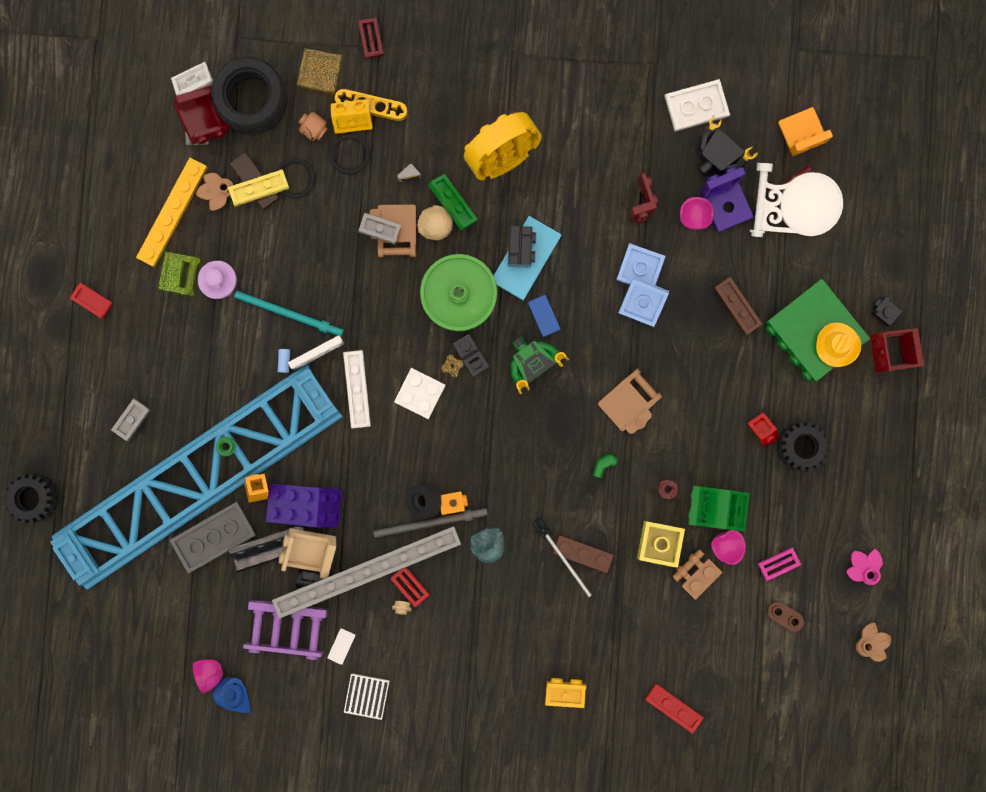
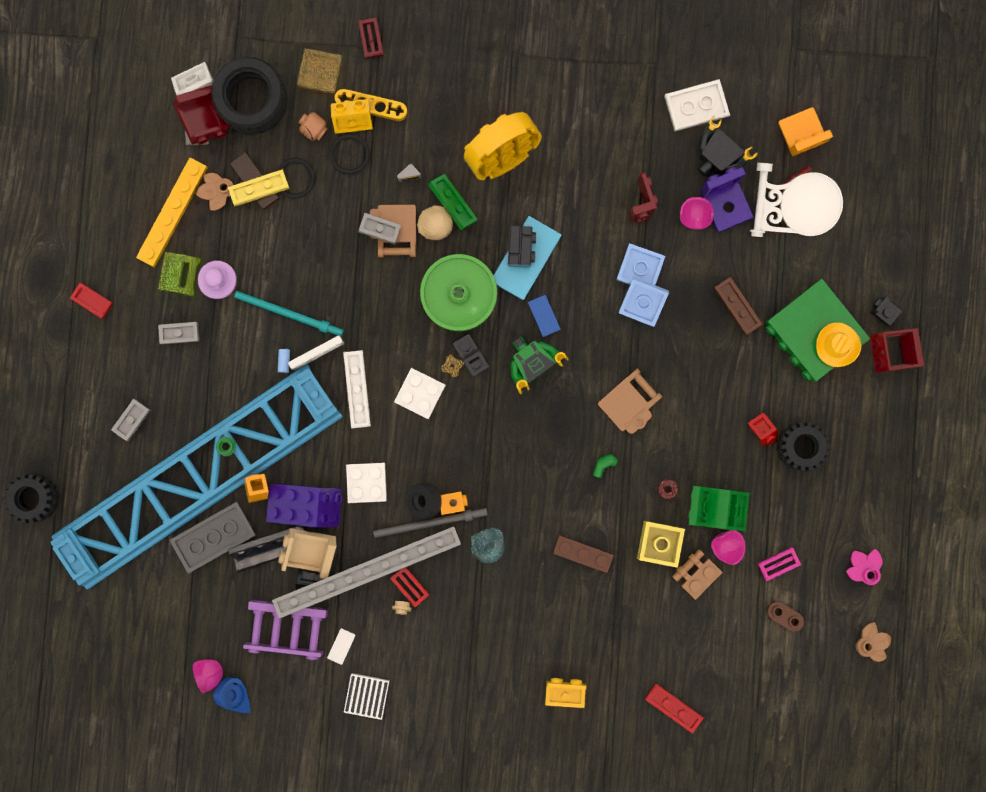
flat silver piece [532,518,591,597] -> none
none -> light grey plate [158,322,199,345]
none -> white plate [346,463,387,503]

